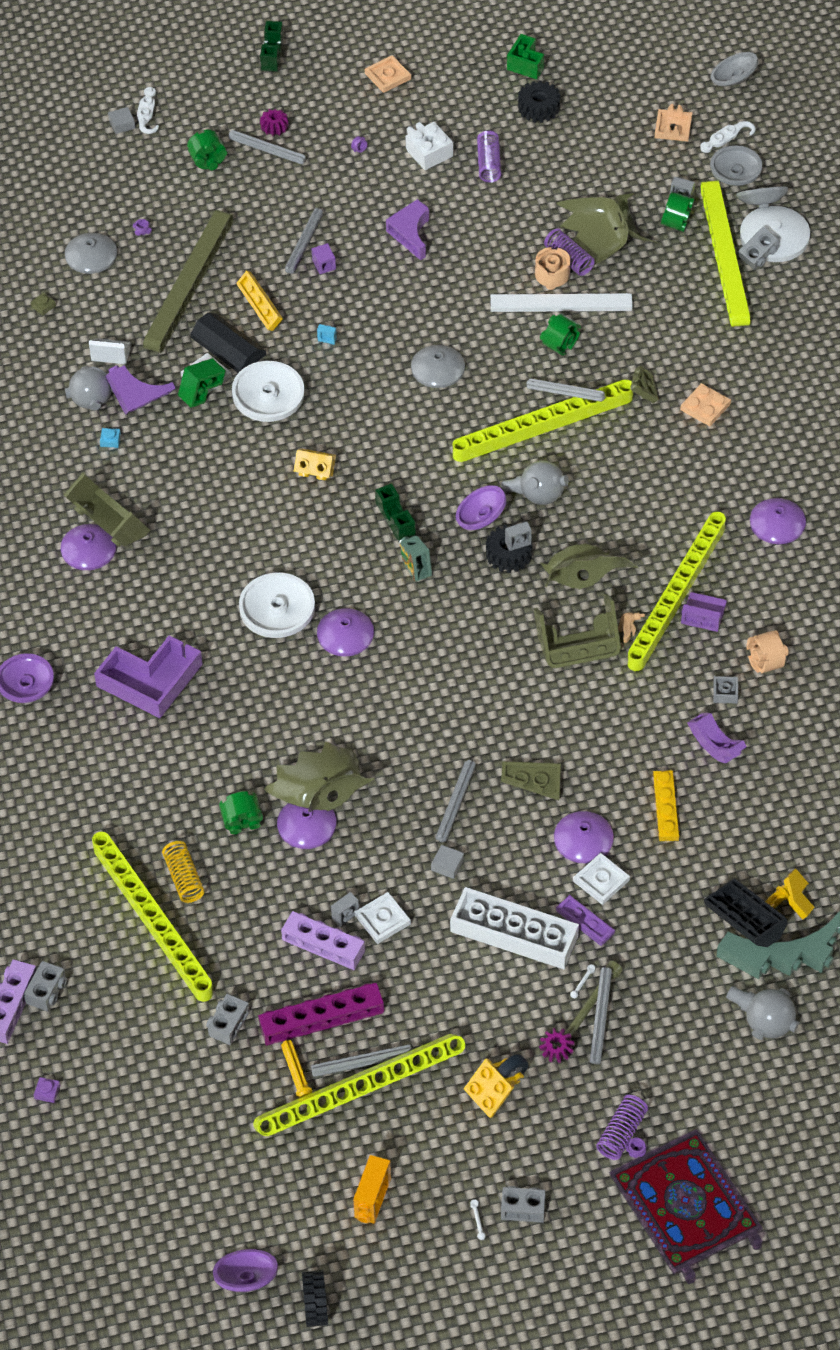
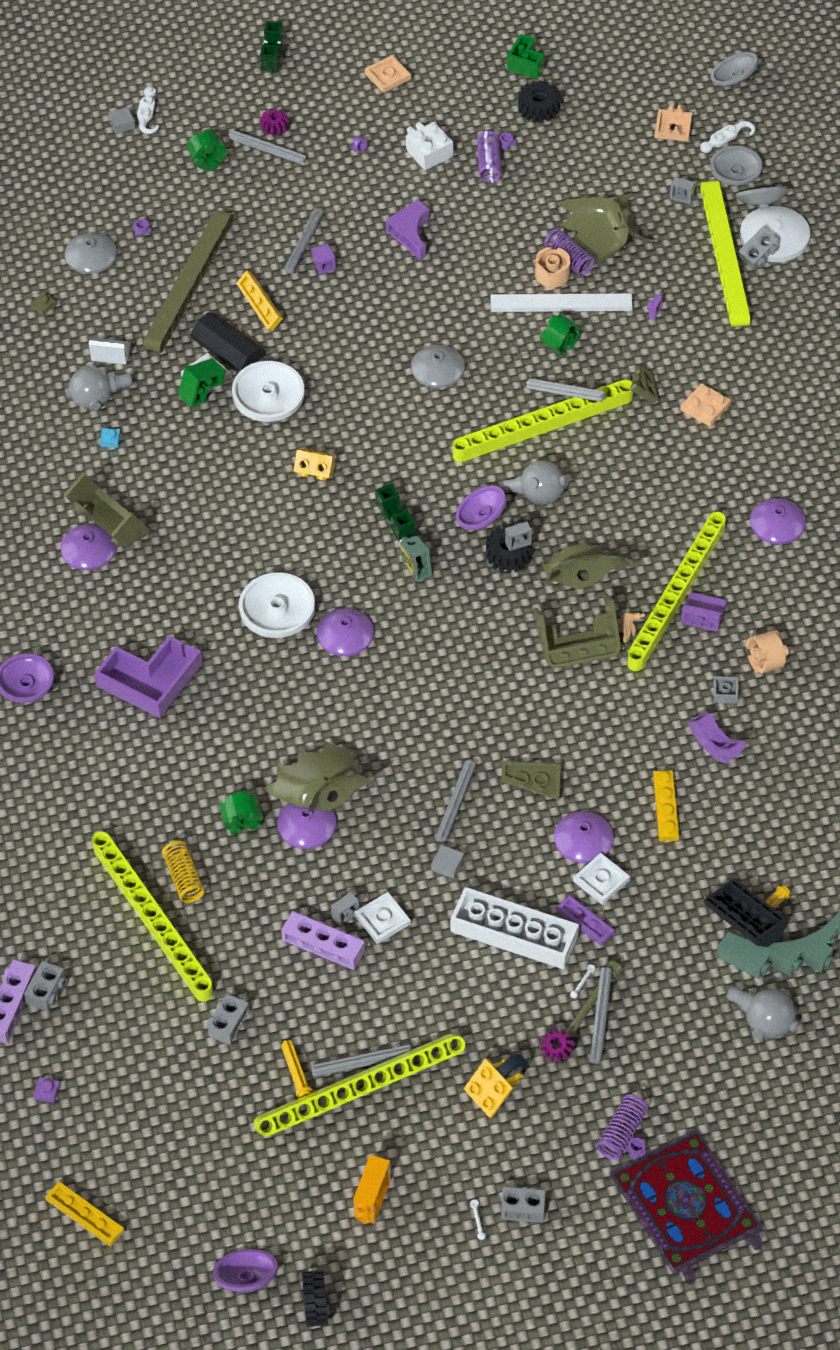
medium lavender arch [105,365,176,415] -> none
magenta brick [258,983,384,1046] -> none
medium azure plate [317,324,337,345] -> none
green brick [661,192,694,232] -> none
yellow tile [784,868,815,920] -> none
none -> yellow plate [45,1182,124,1247]
none -> medium lavender plate [496,133,516,150]
none -> medium lavender plate [647,294,662,320]

